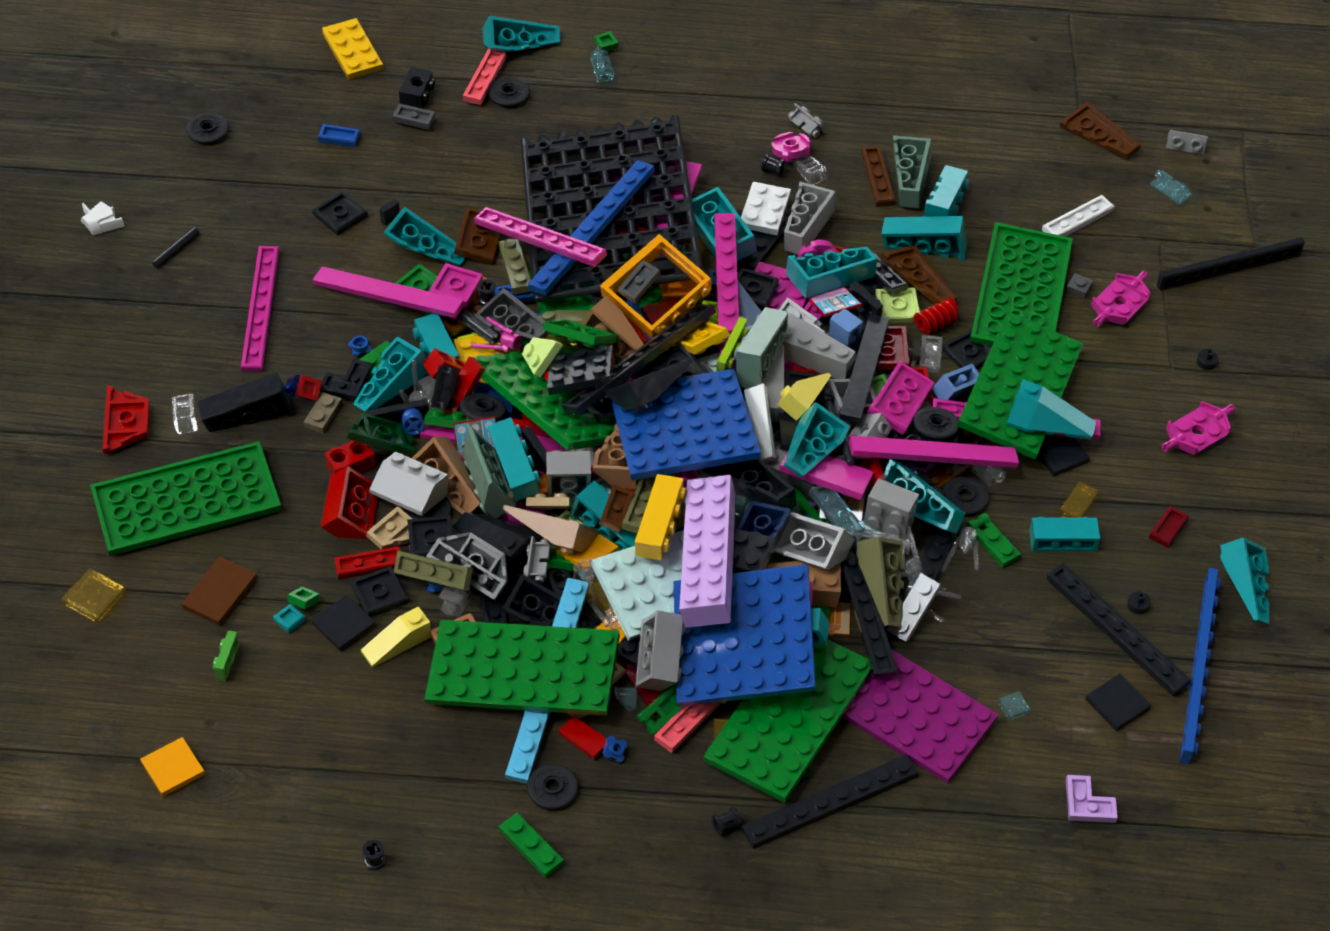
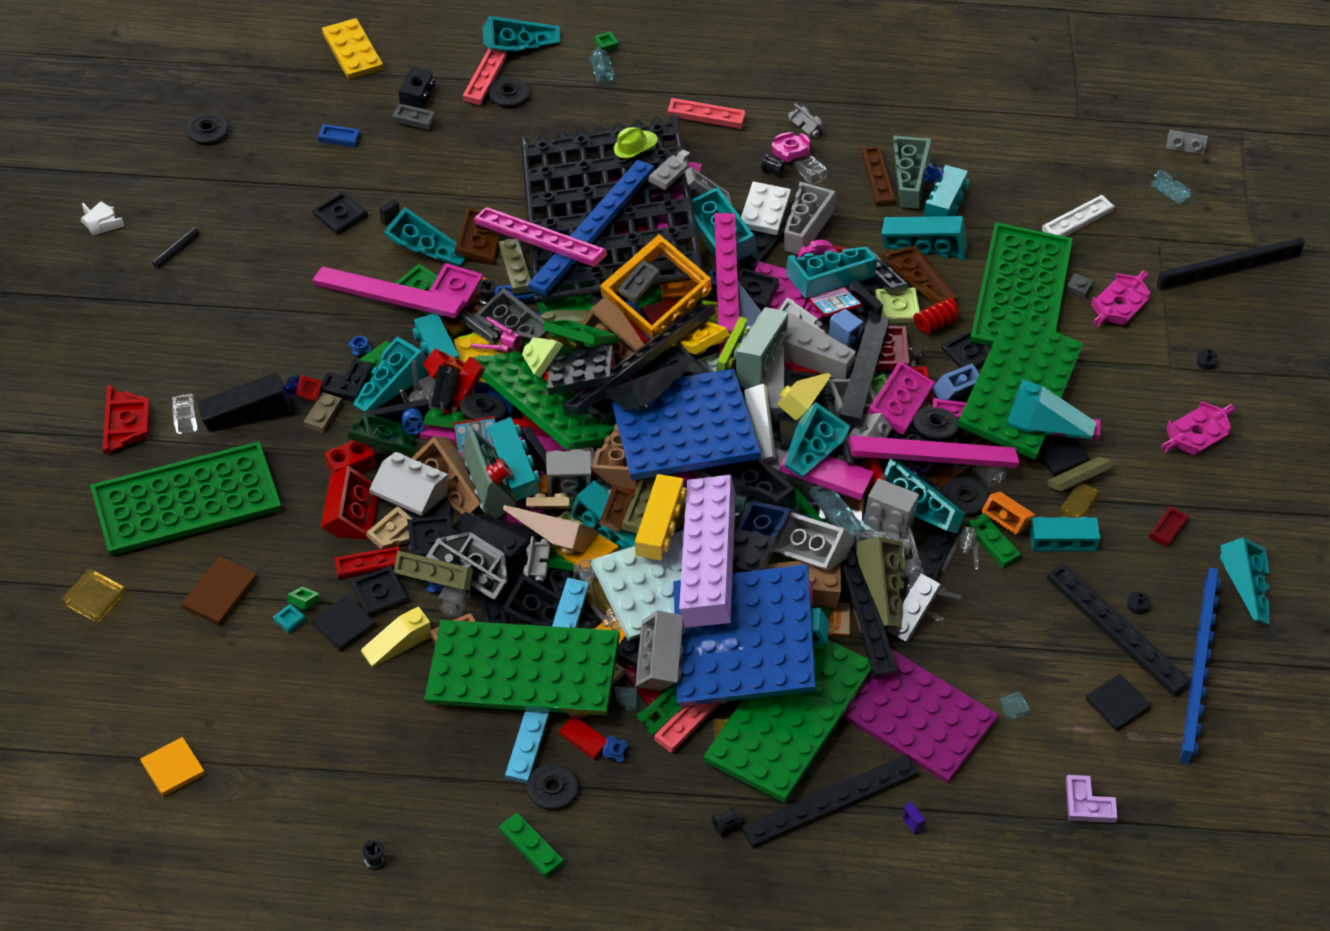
bright green plate [212,630,239,682] -> none
dark pink tile [241,246,279,372] -> none
clear plate [919,335,942,373] -> none
reddish brown wing [1060,102,1141,159] -> none
none -> red wheel [486,457,513,485]
none -> lime piece [614,127,657,158]
none -> light grey hinge [648,150,690,190]
none -> coral plate [667,98,745,129]
none -> light grey plate [685,167,732,205]
none -> dark purple tile [902,802,925,835]
none -> clear blue tile [924,163,944,184]
none -> orange brick [982,492,1035,534]
none -> olive tile [1047,457,1113,491]

